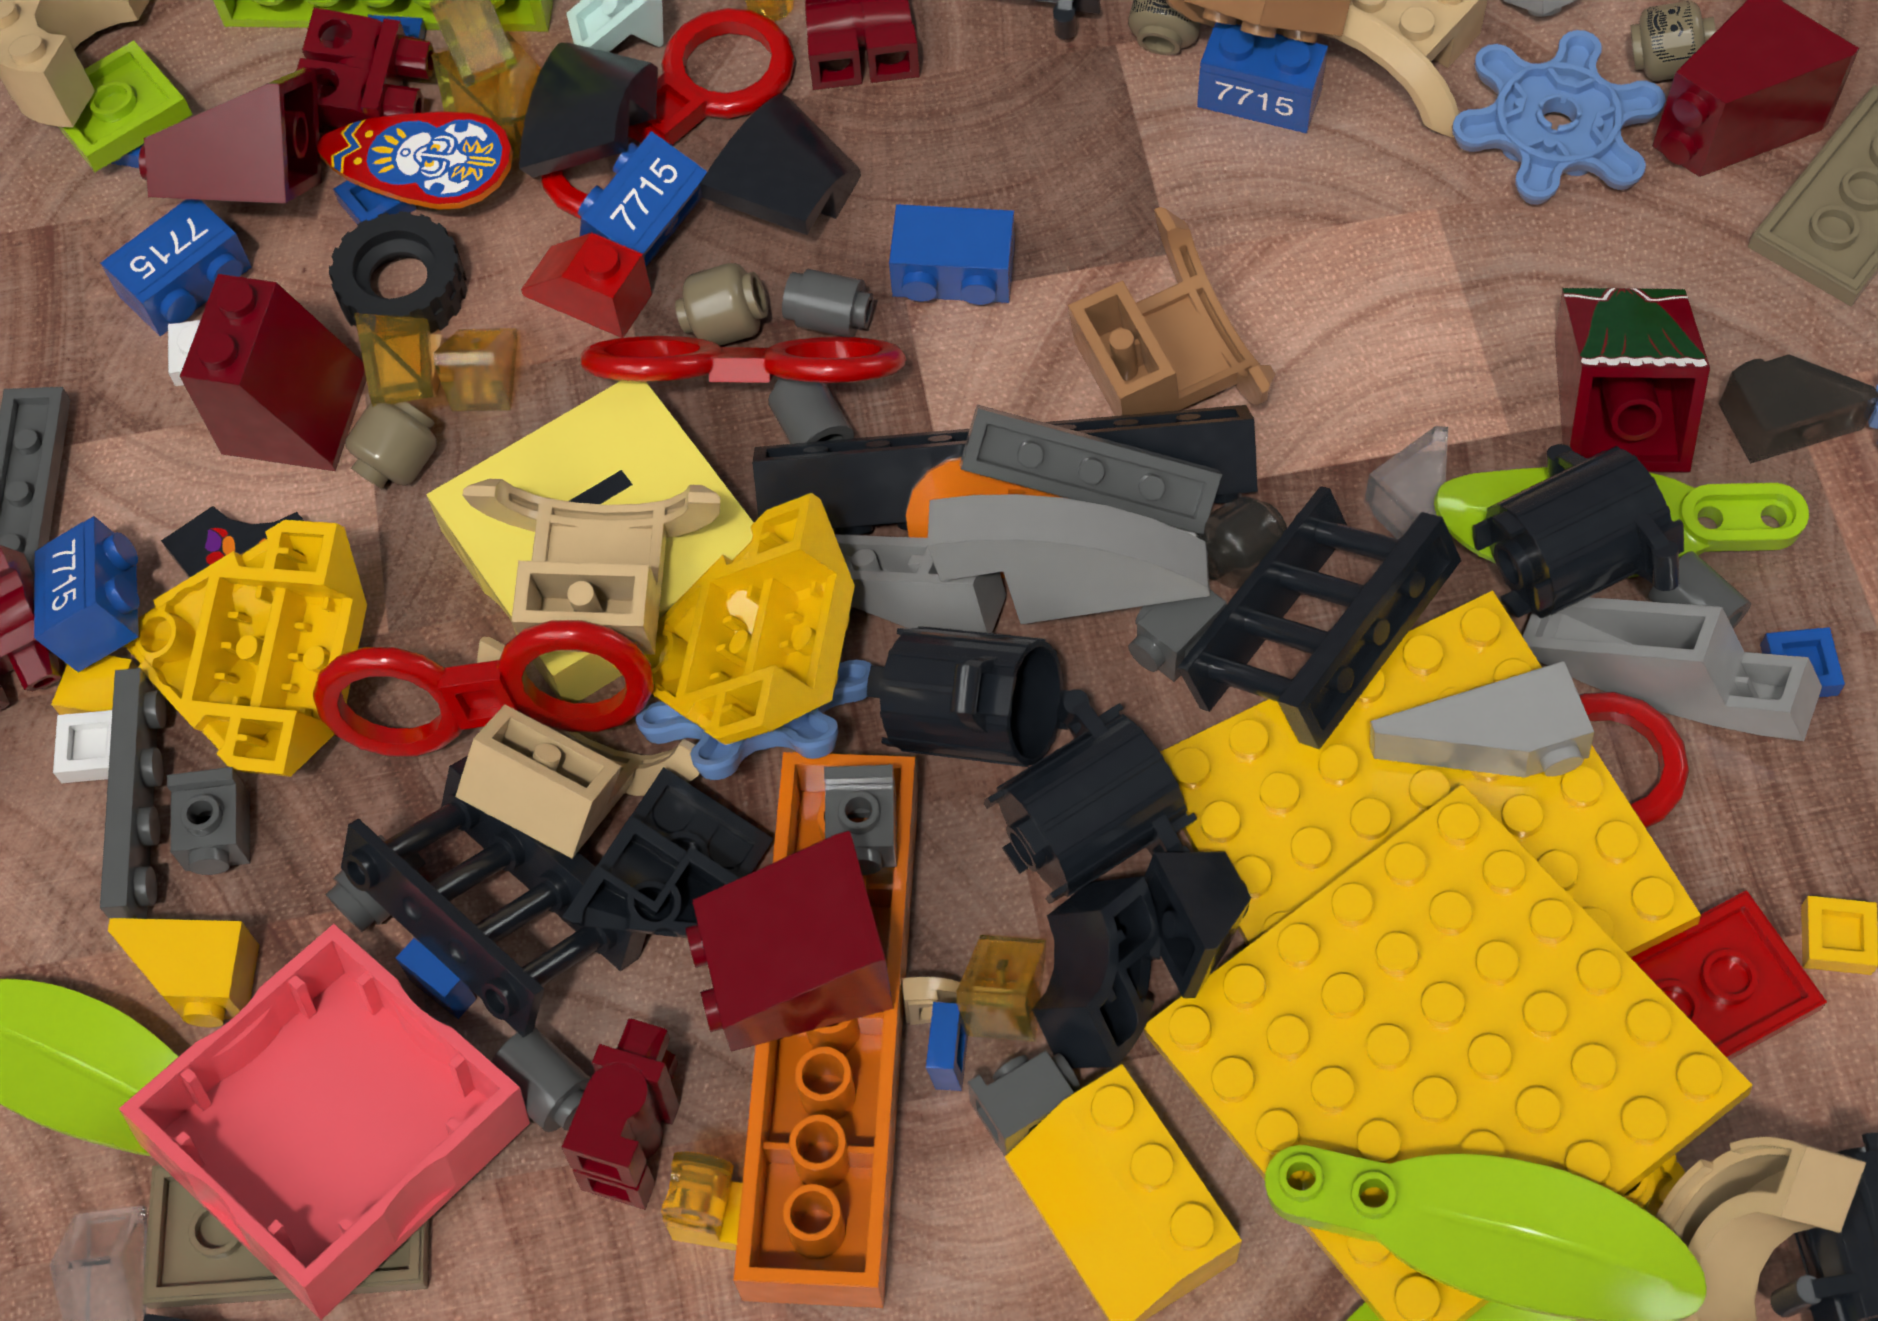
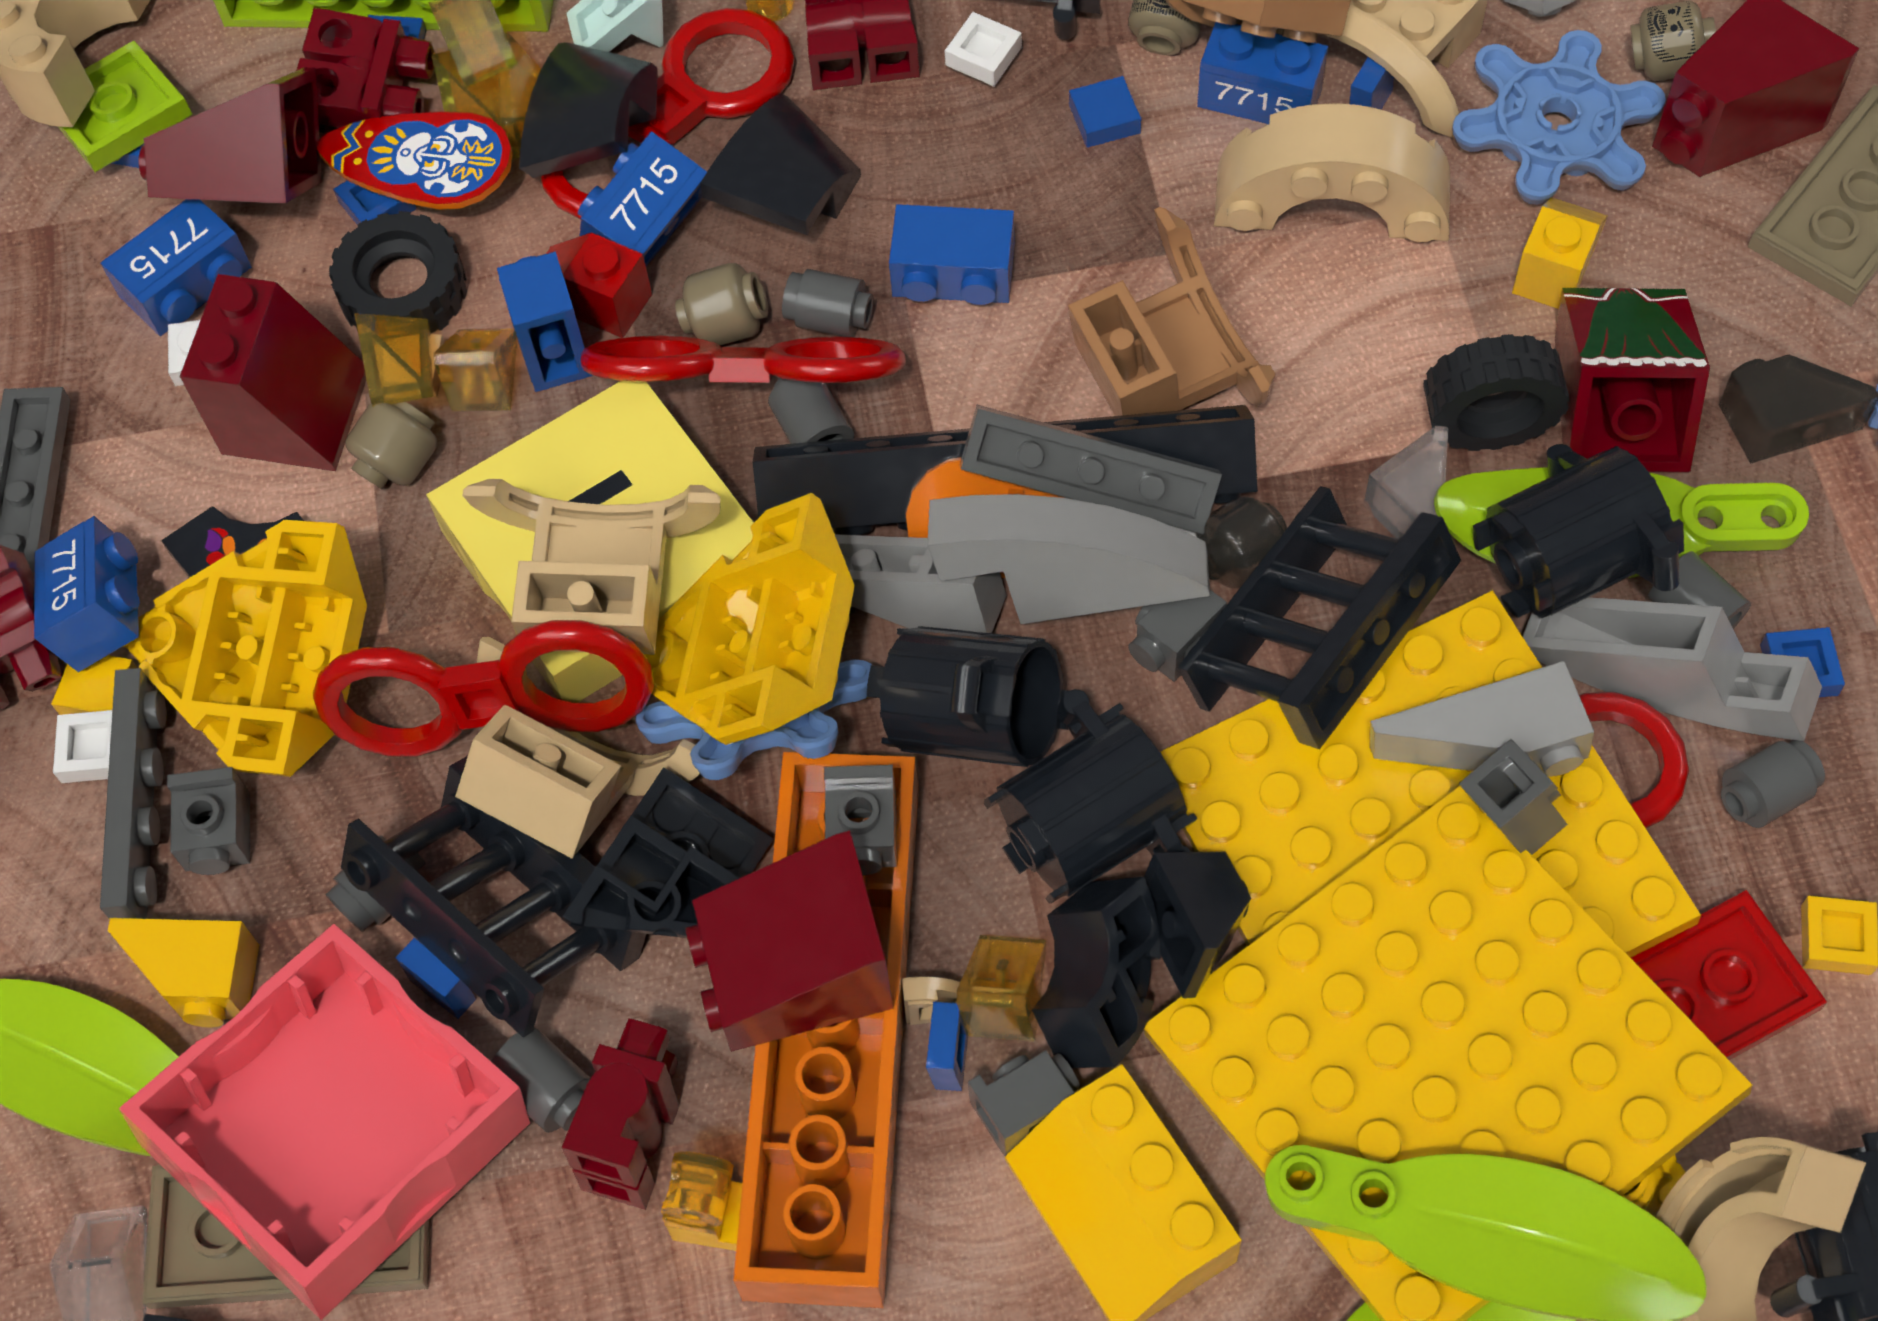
none -> blue brick [497,251,593,392]
none -> white plate [945,12,1022,86]
none -> blue tile [1069,76,1141,148]
none -> tan brick [1214,103,1450,242]
none -> blue tile [1350,57,1394,110]
none -> black tyre [1423,334,1570,451]
none -> dark grey brick [1459,739,1568,855]
none -> yellow slope [1512,197,1608,309]
none -> dark grey brick [1721,740,1825,828]

